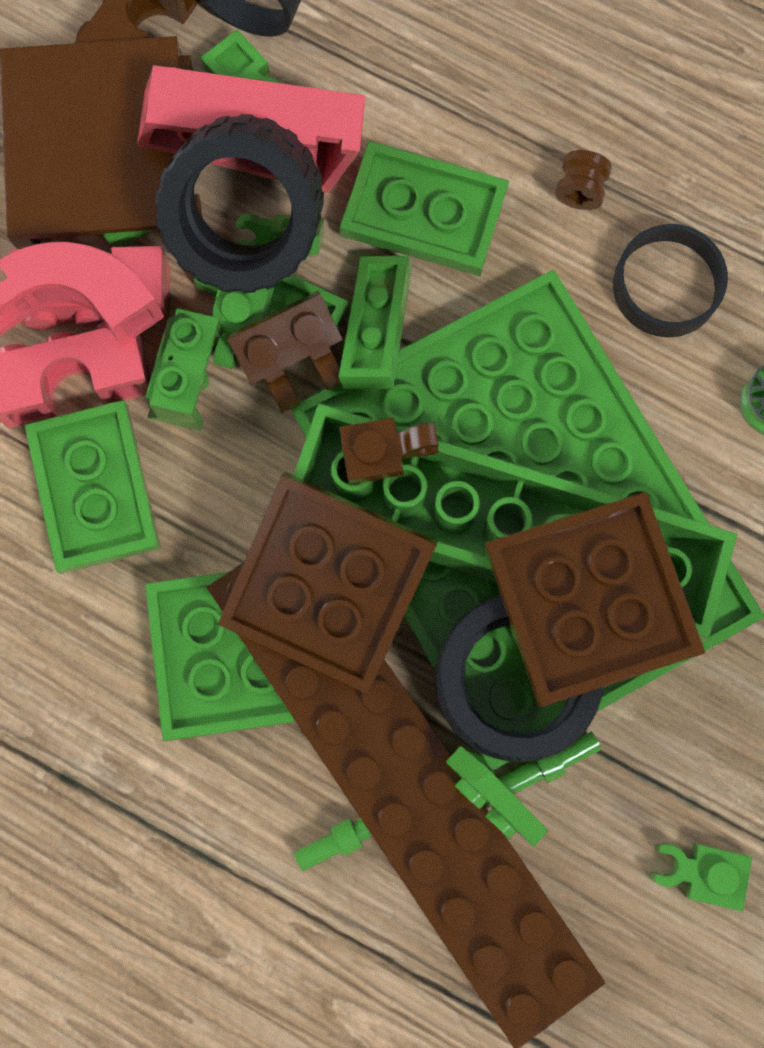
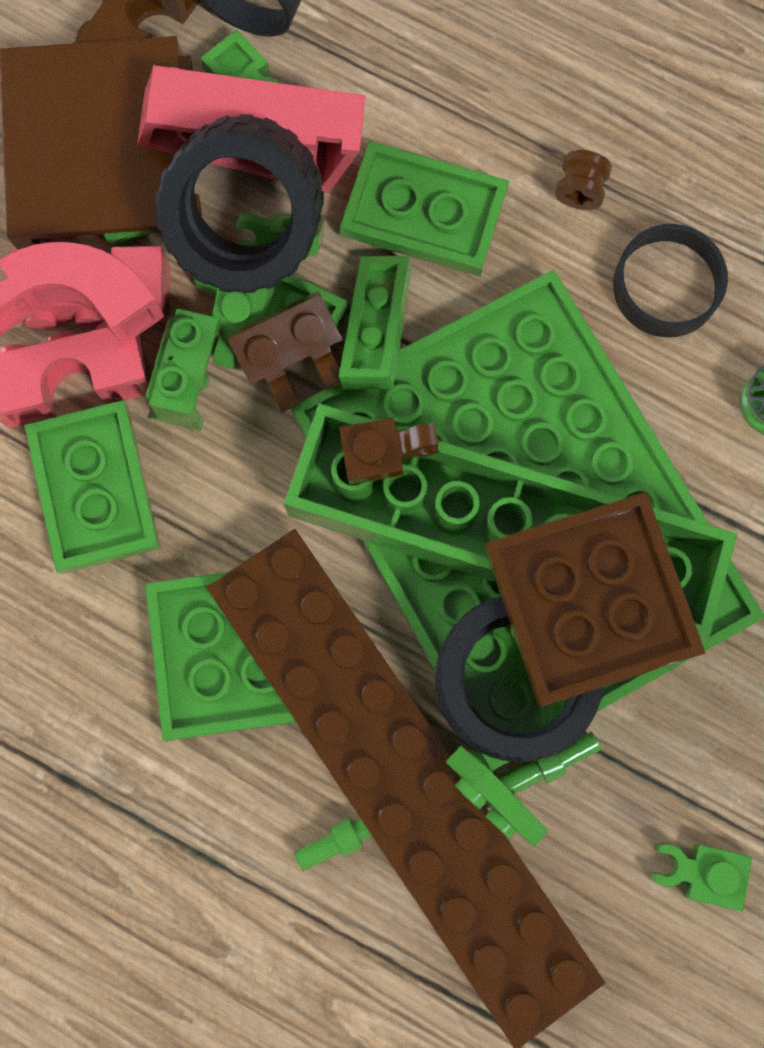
reddish brown plate [217,472,438,694] -> none

